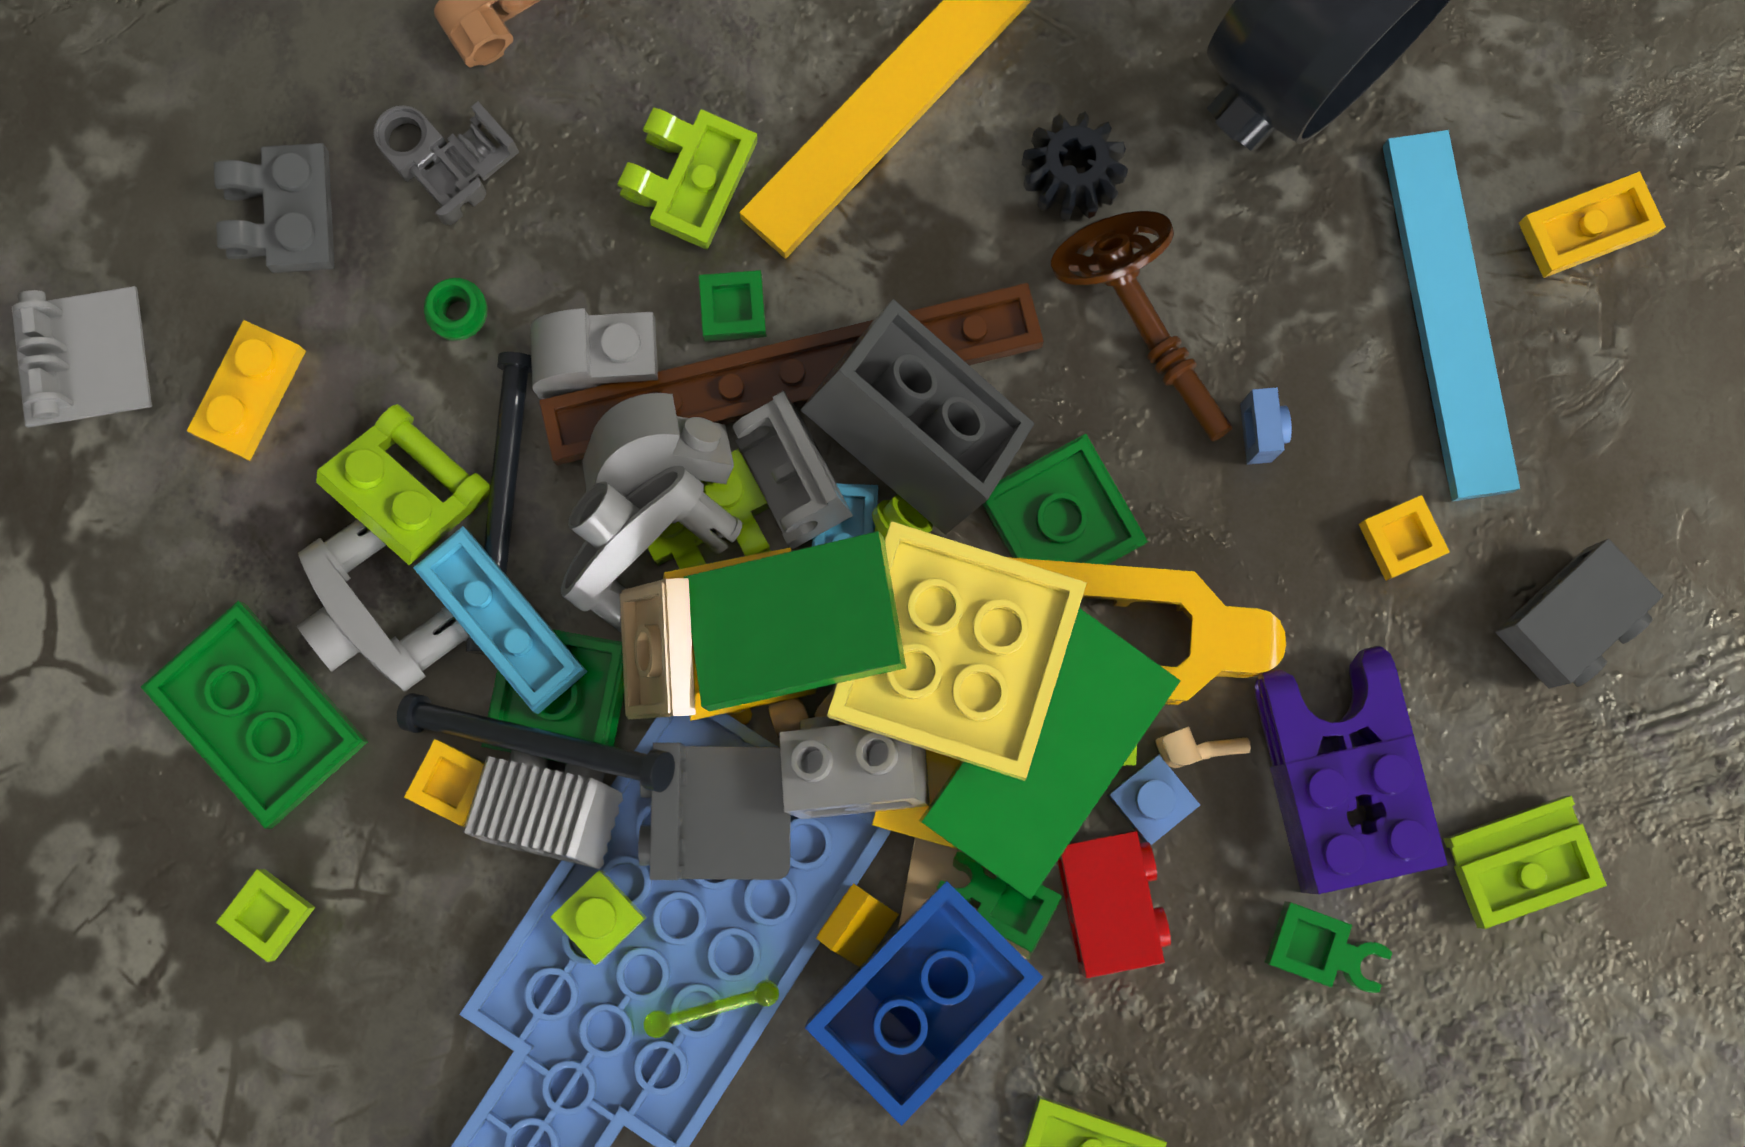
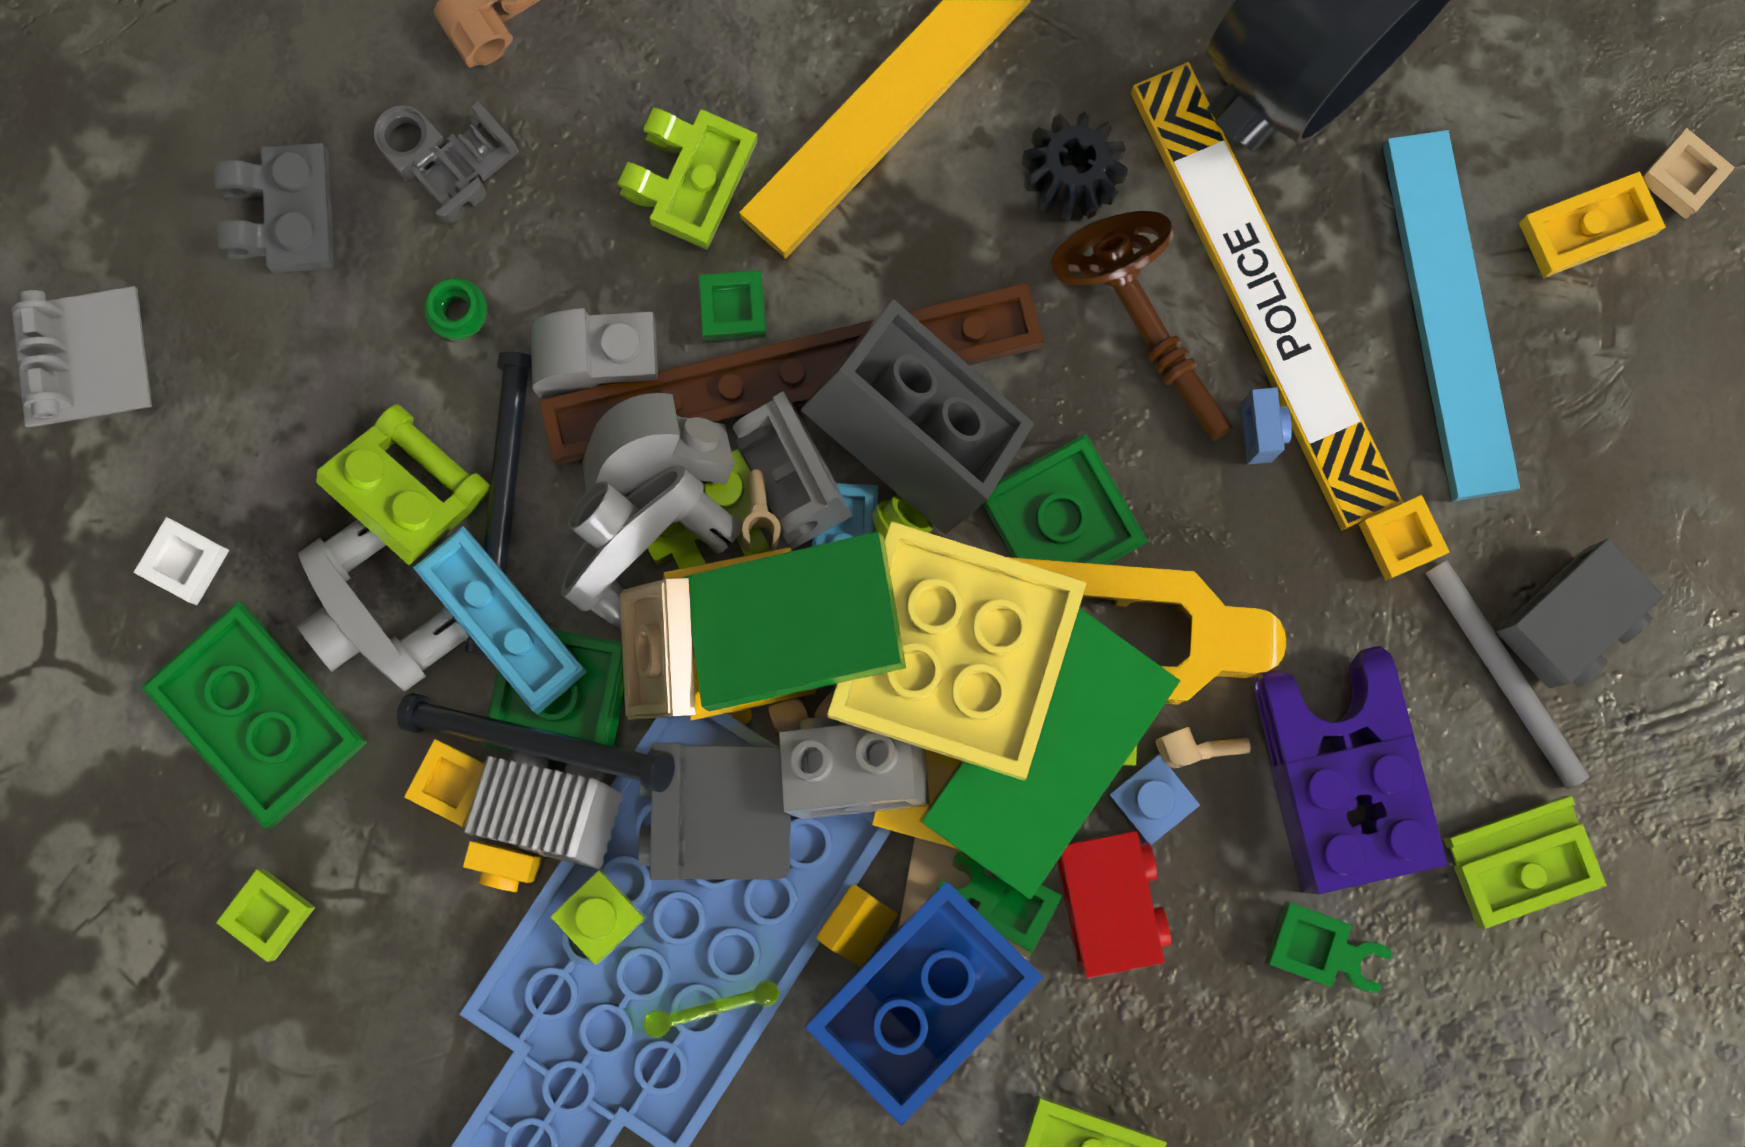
yellow plate [187,320,306,461] -> none
none -> white plate [133,517,229,605]
none -> yellow plate [463,841,544,892]
none -> tan hand [740,469,781,551]
none -> tile [1130,62,1403,531]
none -> light grey bar [1425,560,1590,789]
none -> tan plate [1642,128,1735,220]

